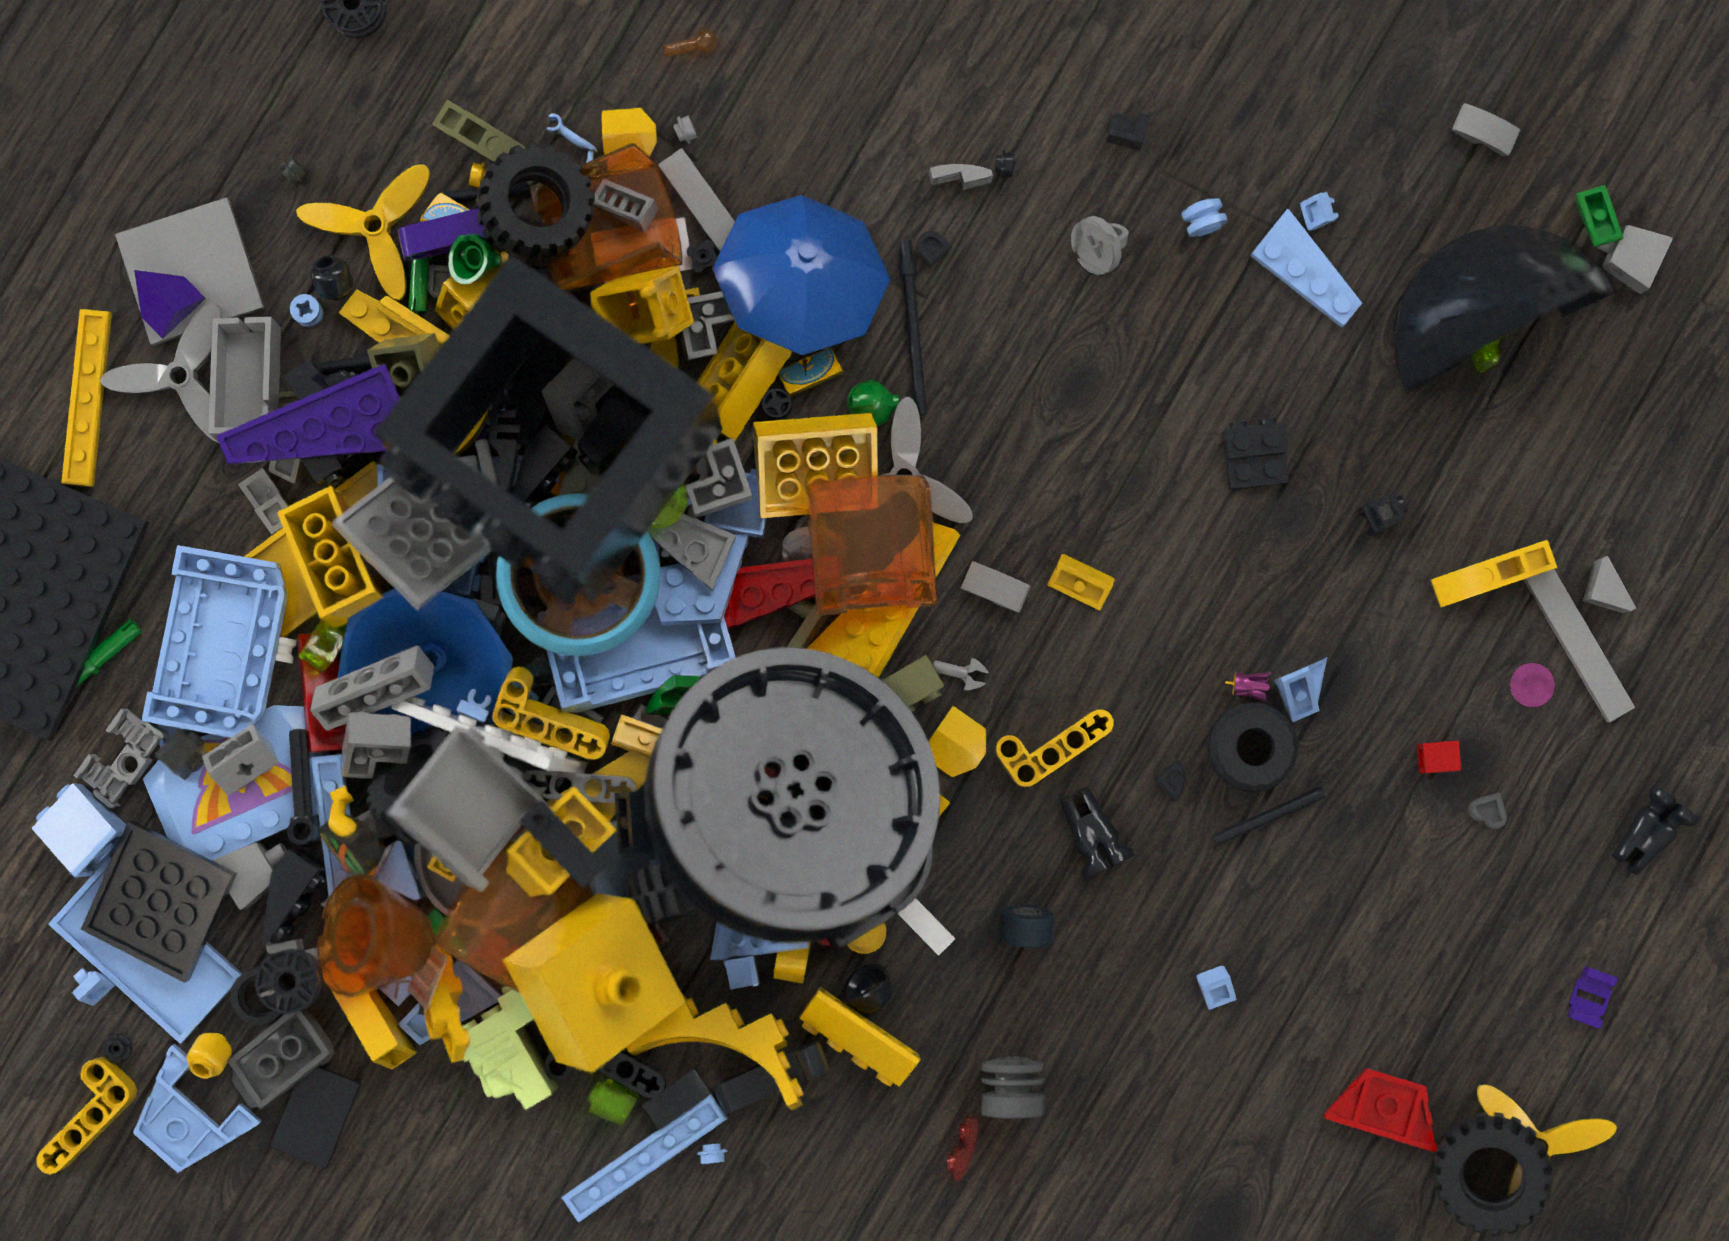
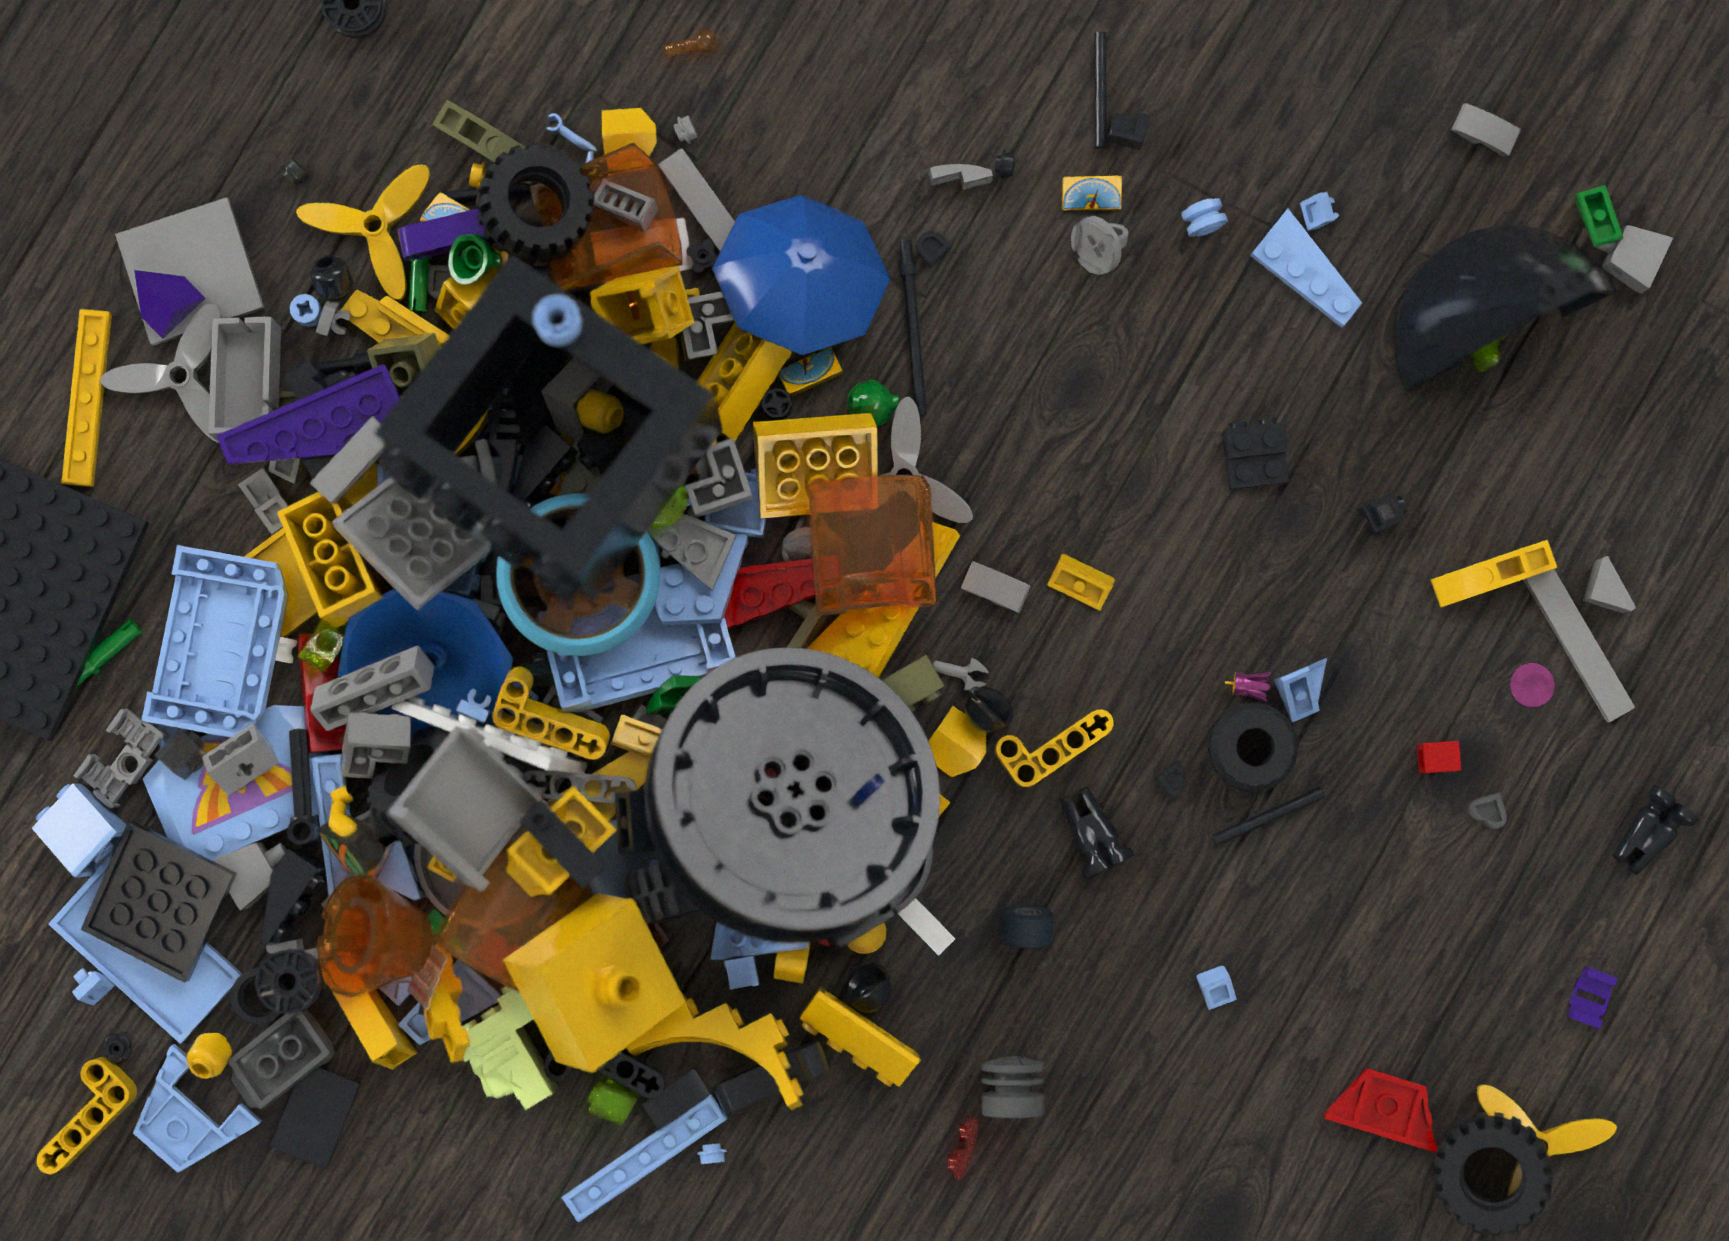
none -> light grey tile [310,416,386,505]
none -> light grey tile [316,300,352,336]
none -> light blue wheel [534,295,582,346]
none -> yellow head [577,390,624,433]
none -> clear blue tile [856,772,885,801]
none -> black helmet [965,686,1013,733]
none -> slope [1062,176,1122,211]
none -> black bar [1094,31,1107,149]

